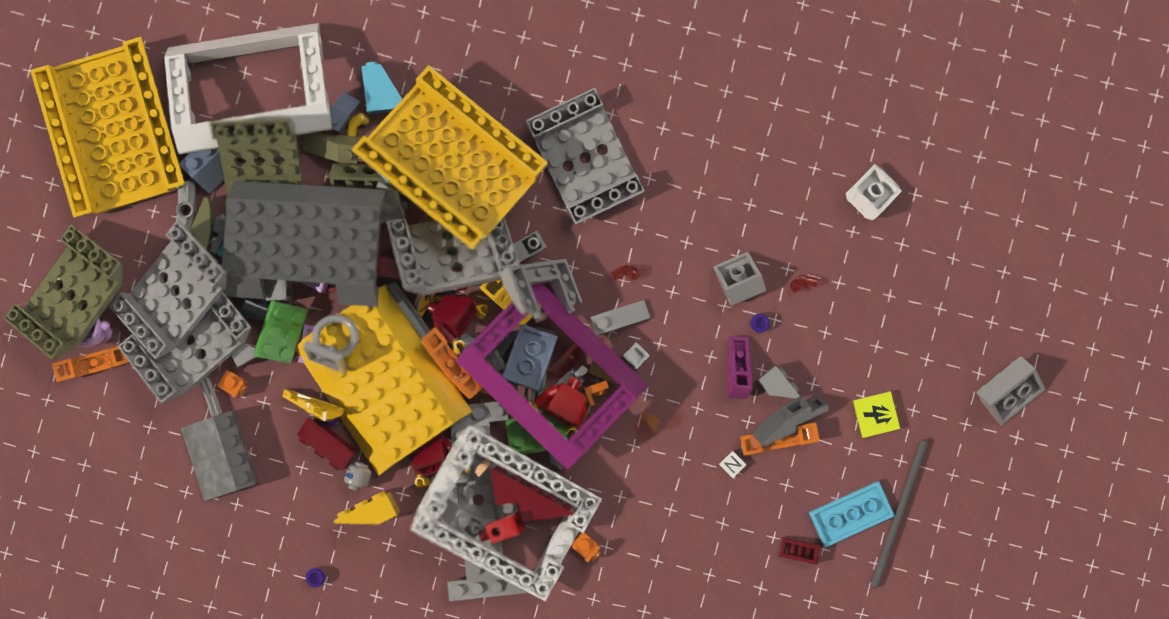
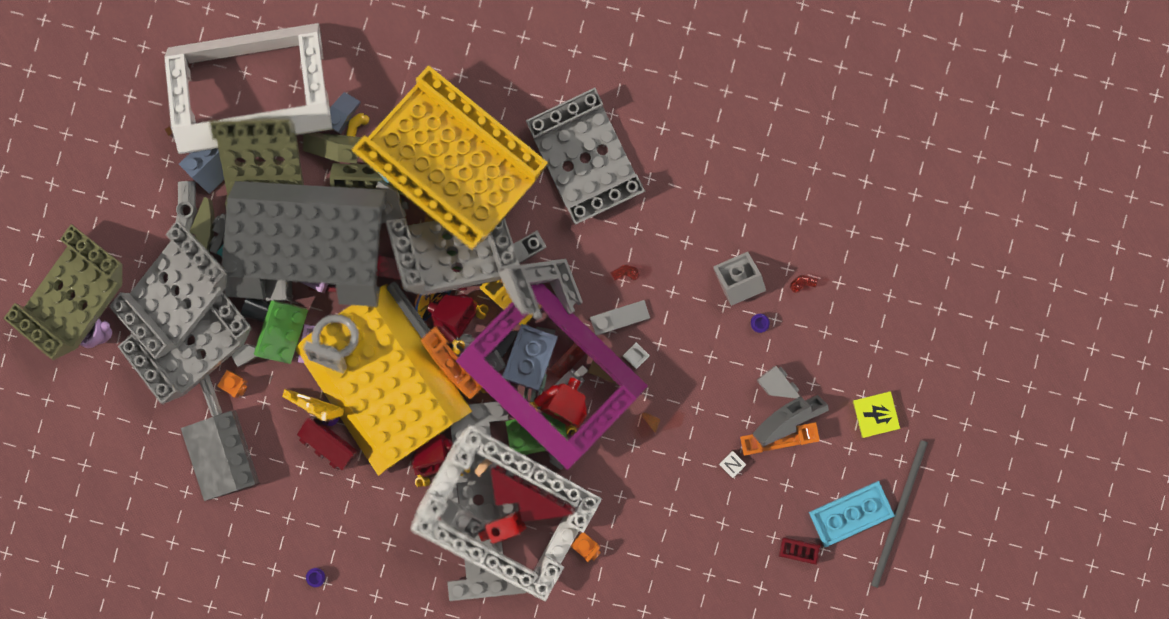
yellow slope [30,37,185,218] -> none
orange slope [52,345,130,382] -> none
yellow slope [334,491,400,524] -> none
light grey head [344,461,372,491] -> none
medium azure slope [362,62,402,115] -> none
orange bracket [582,380,609,406] -> none
magenta slope [726,336,752,399] -> none
white slope [846,164,902,220] -> none
light grey slope [976,356,1045,426] -> none

